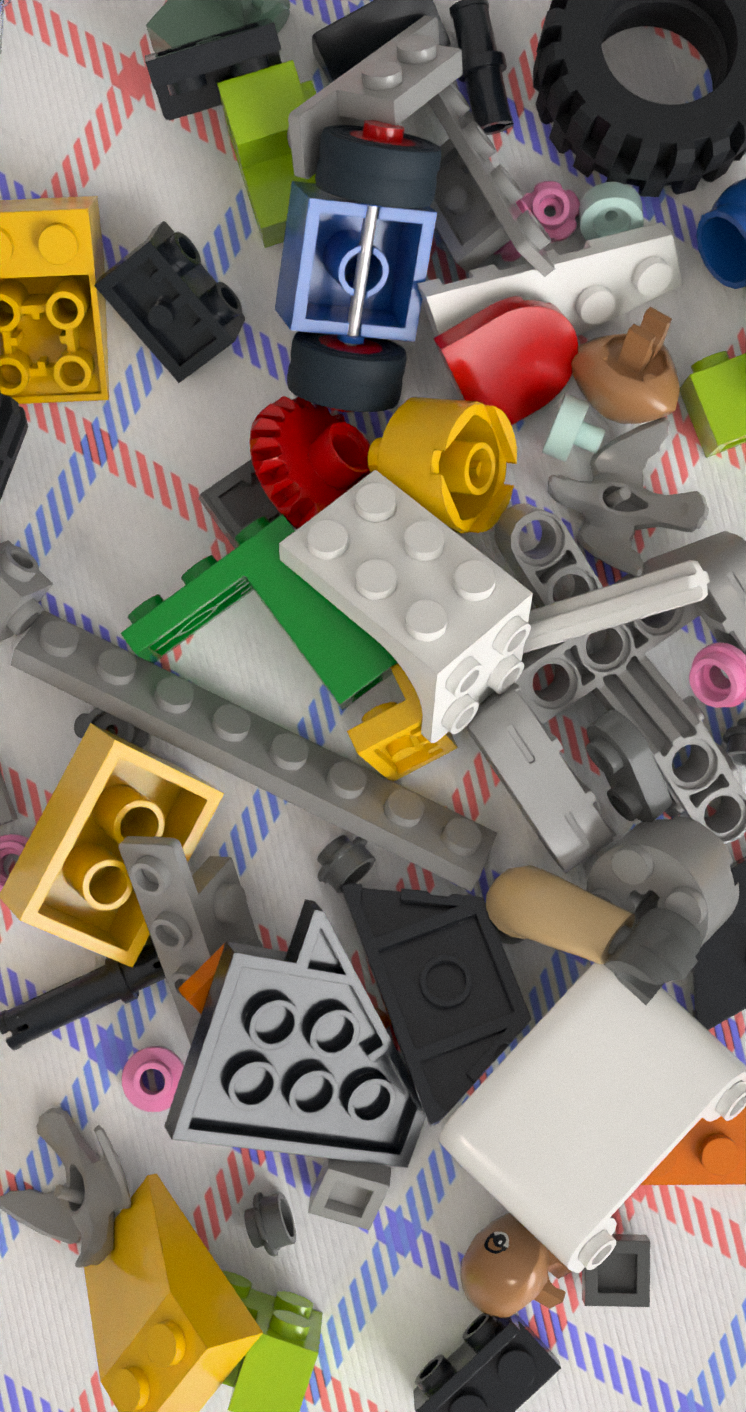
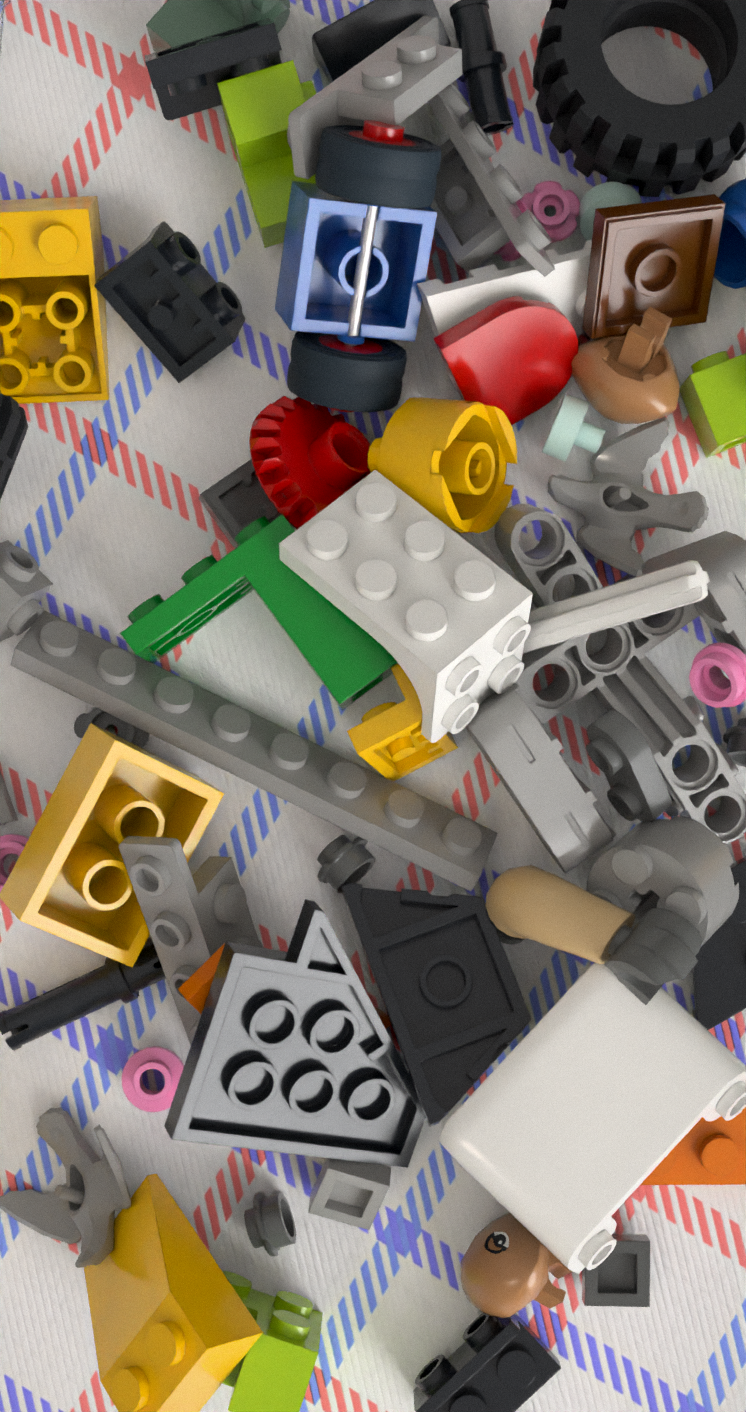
none -> reddish brown tile [582,194,725,339]

